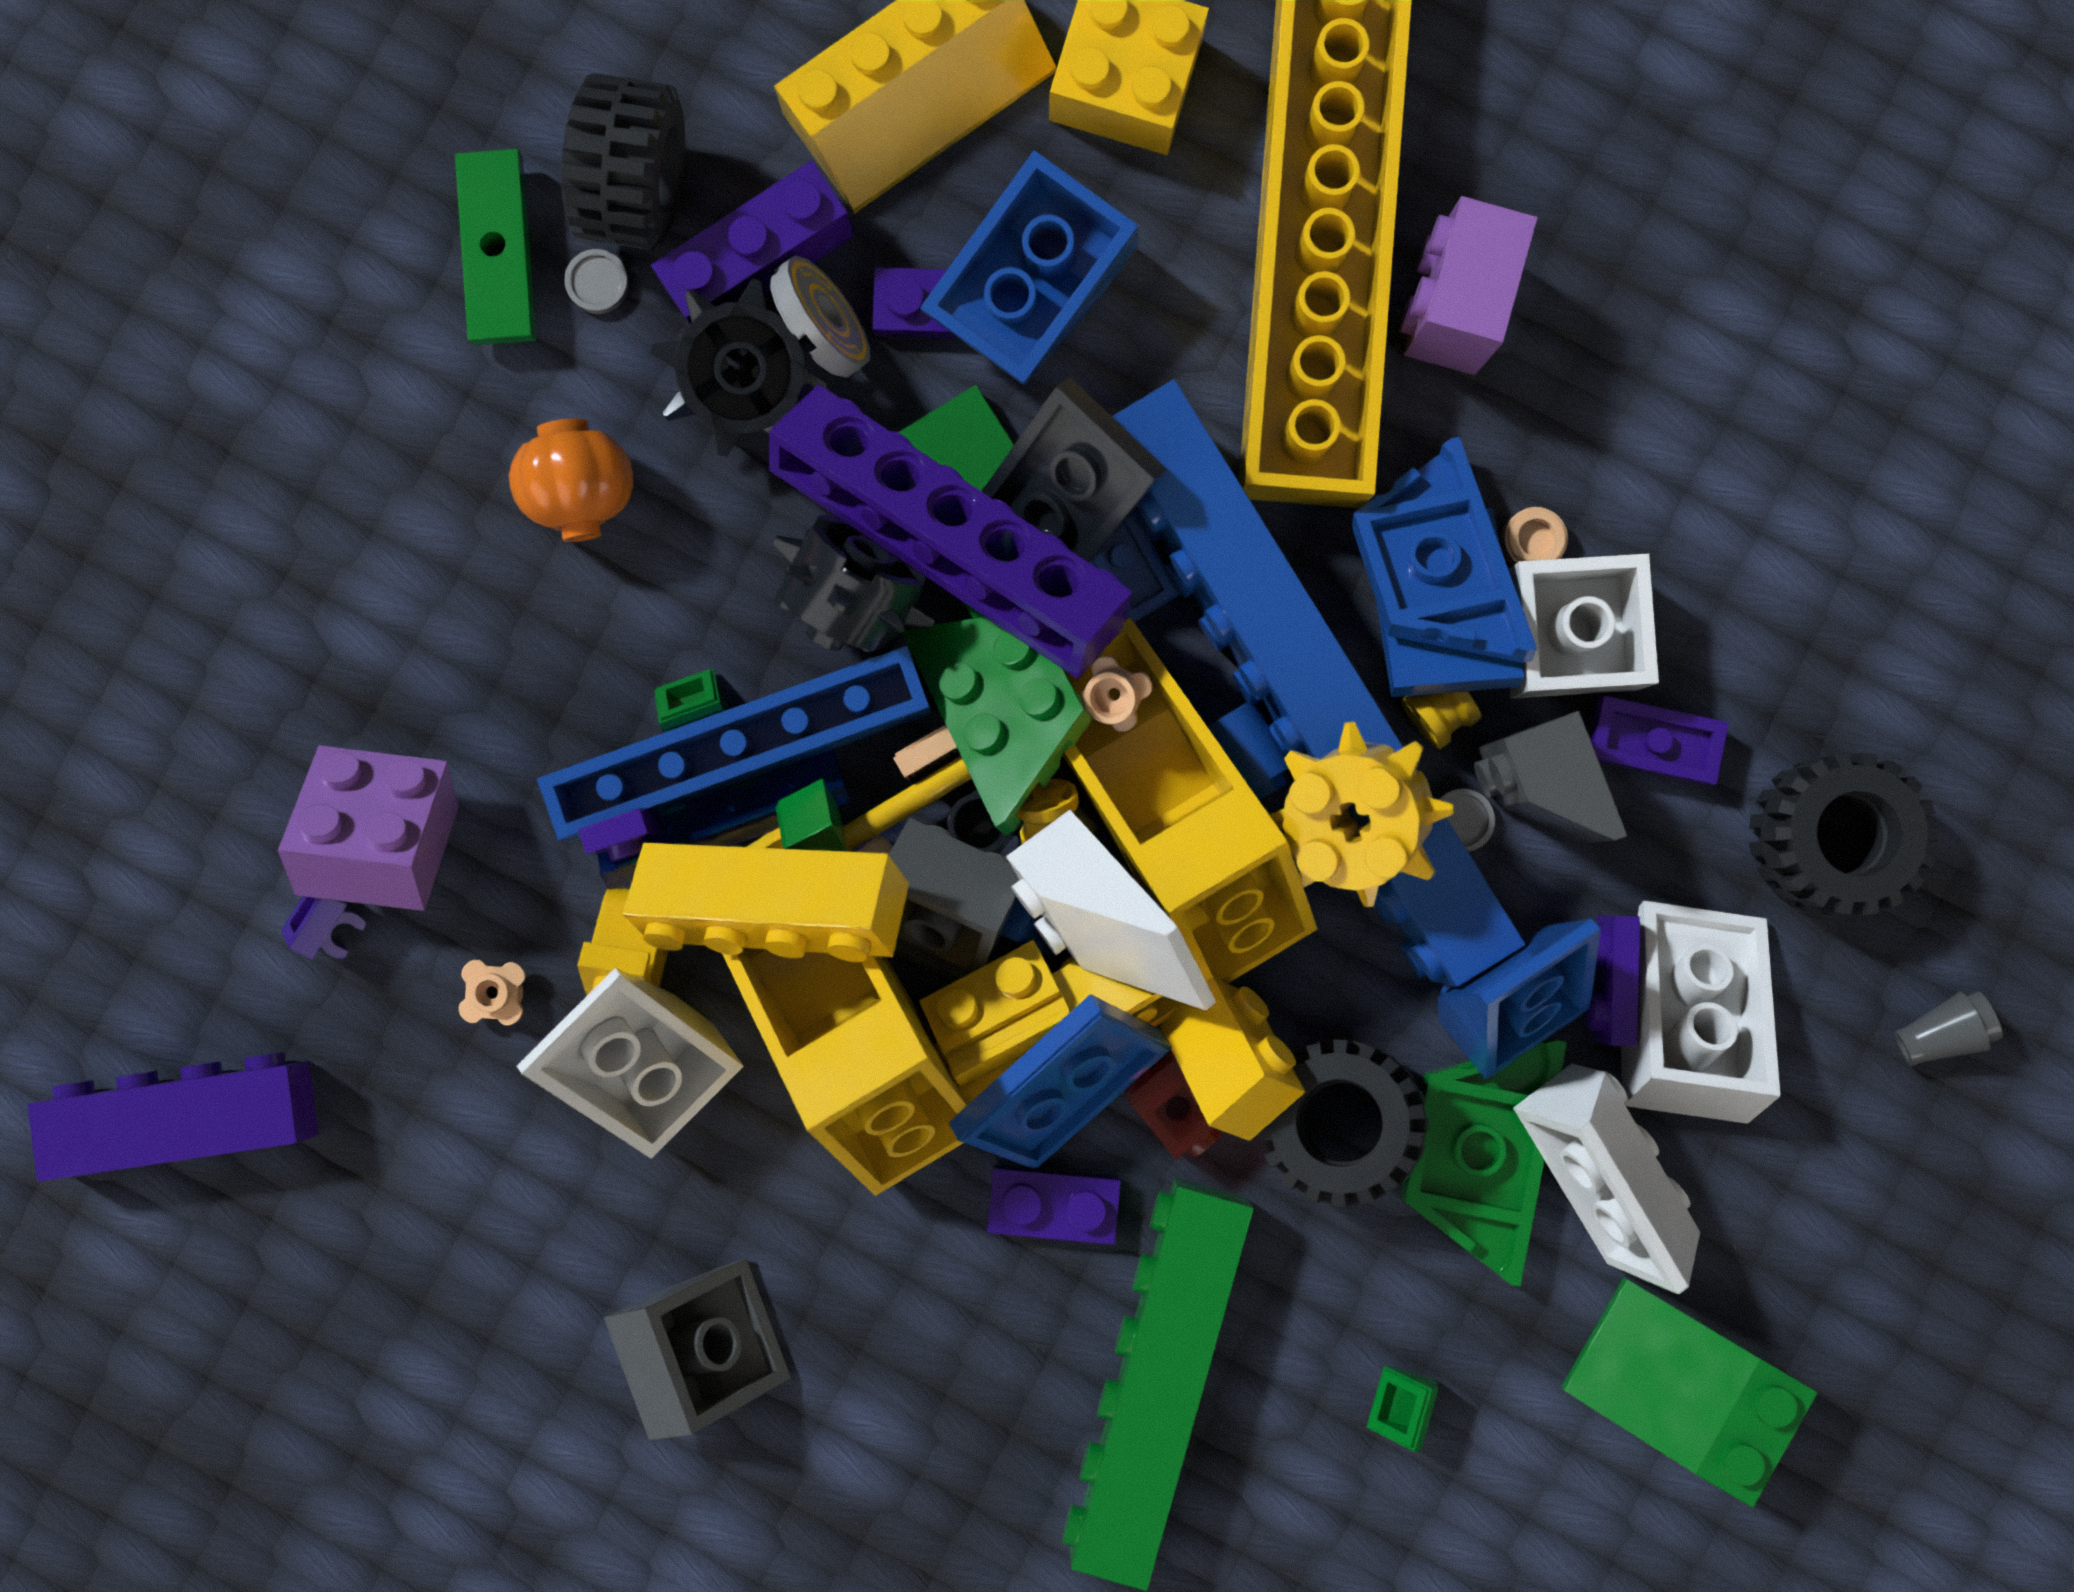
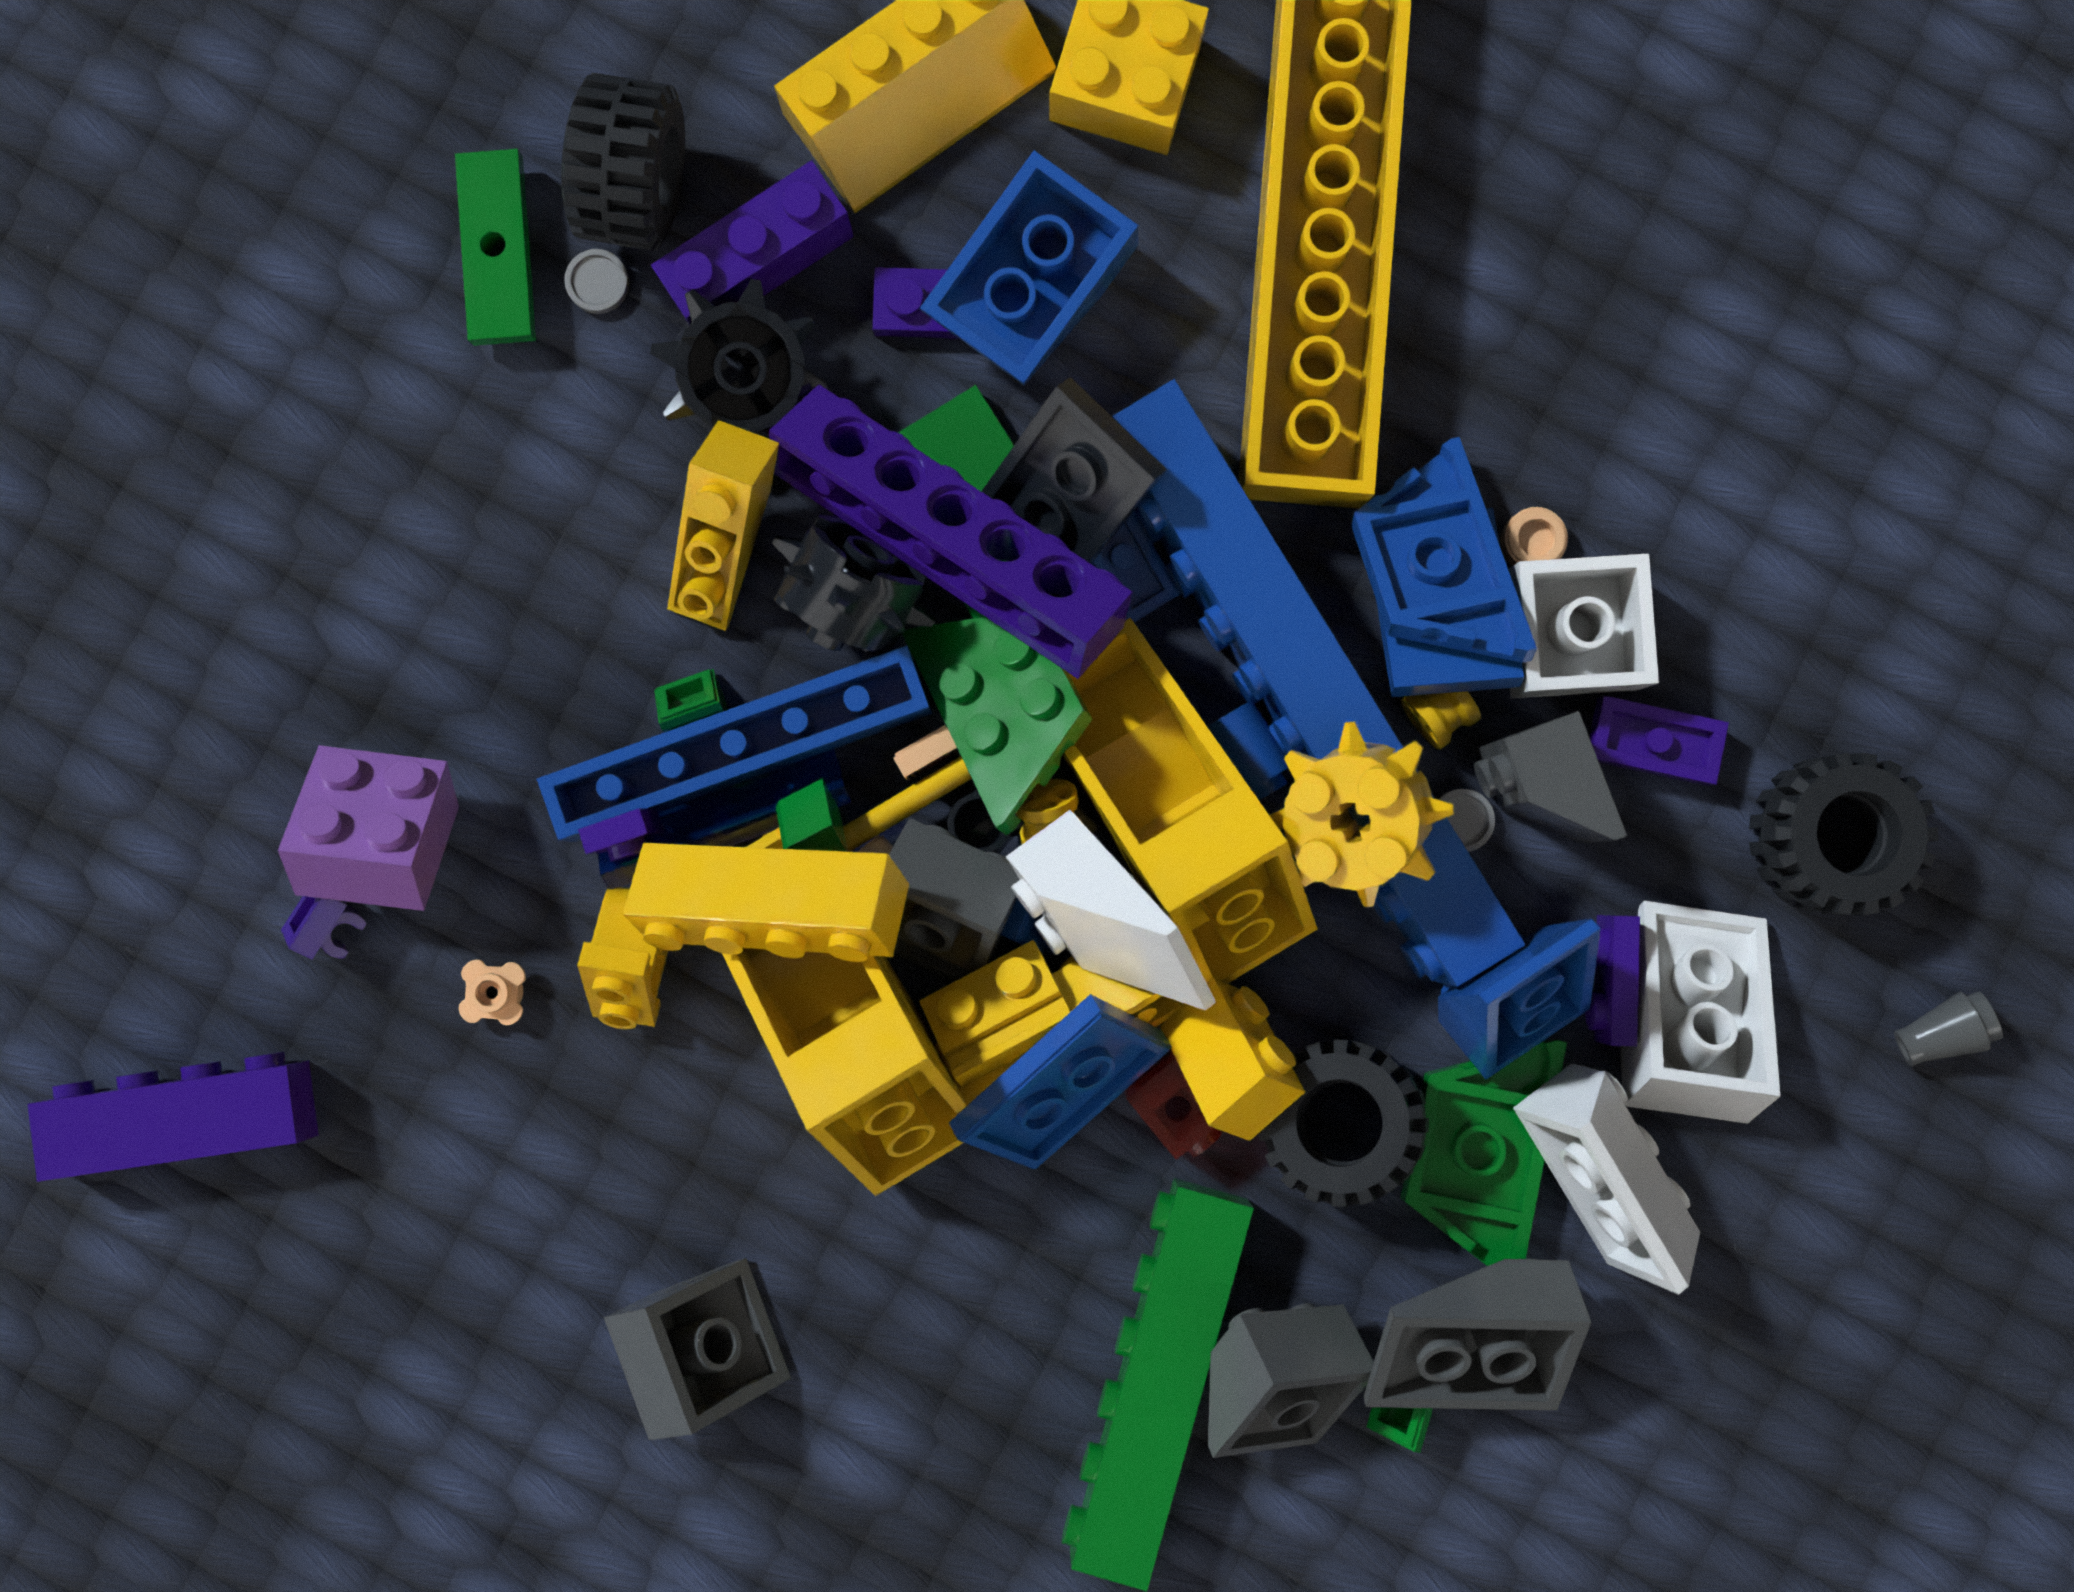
orange plant [508,418,634,542] -> none
white slope [517,968,744,1159] -> none
light grey tile [770,255,870,378] -> none
dark purple plate [987,1165,1121,1245] -> none
light nougat plate [1079,655,1152,732] -> none
medium lavender brick [1399,196,1538,375] -> none
green slope [1561,1277,1818,1508] -> none
none -> yellow slope [667,420,780,631]
none -> dark grey slope [1208,1303,1374,1458]
none -> dark grey slope [1363,1259,1591,1410]

